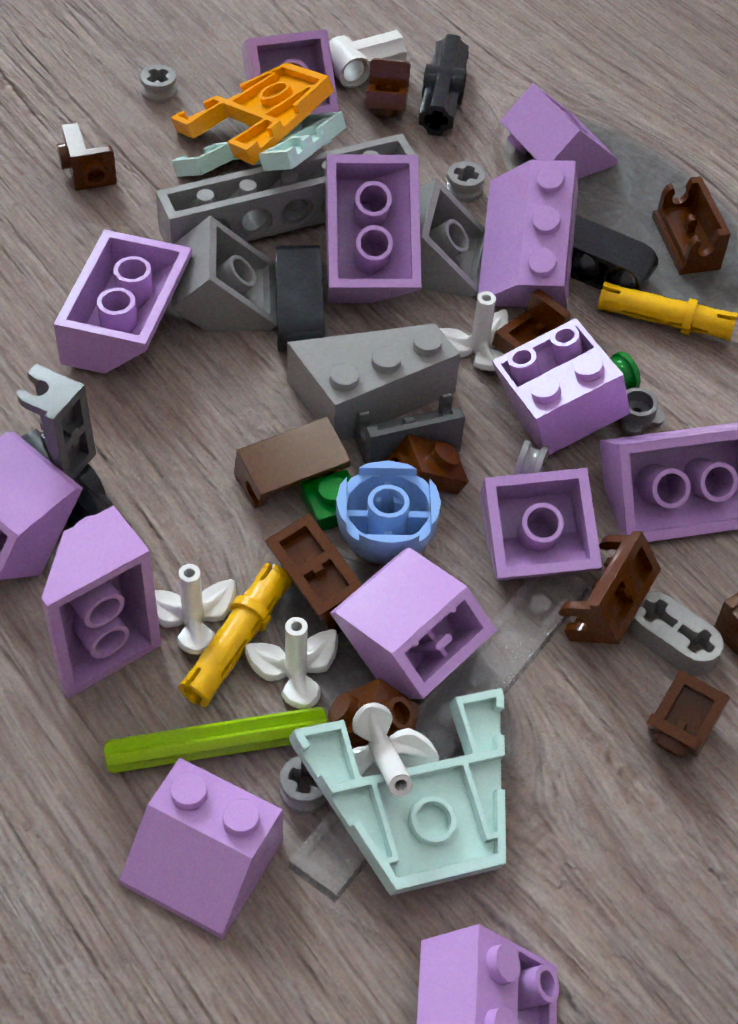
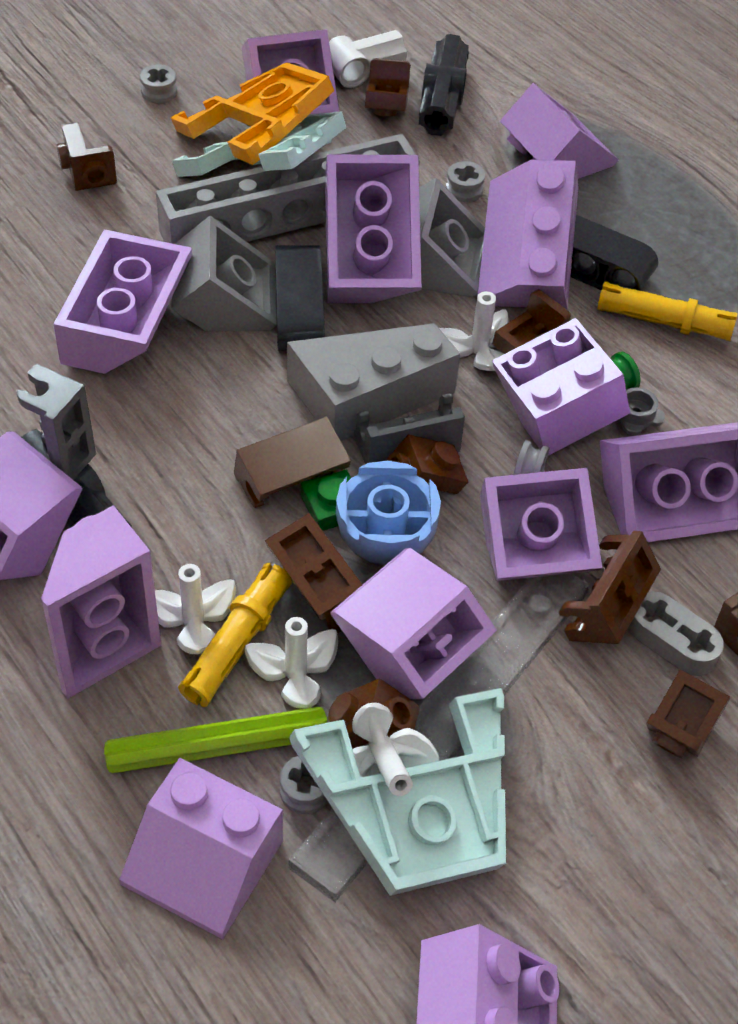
reddish brown hinge [652,176,731,275] -> none

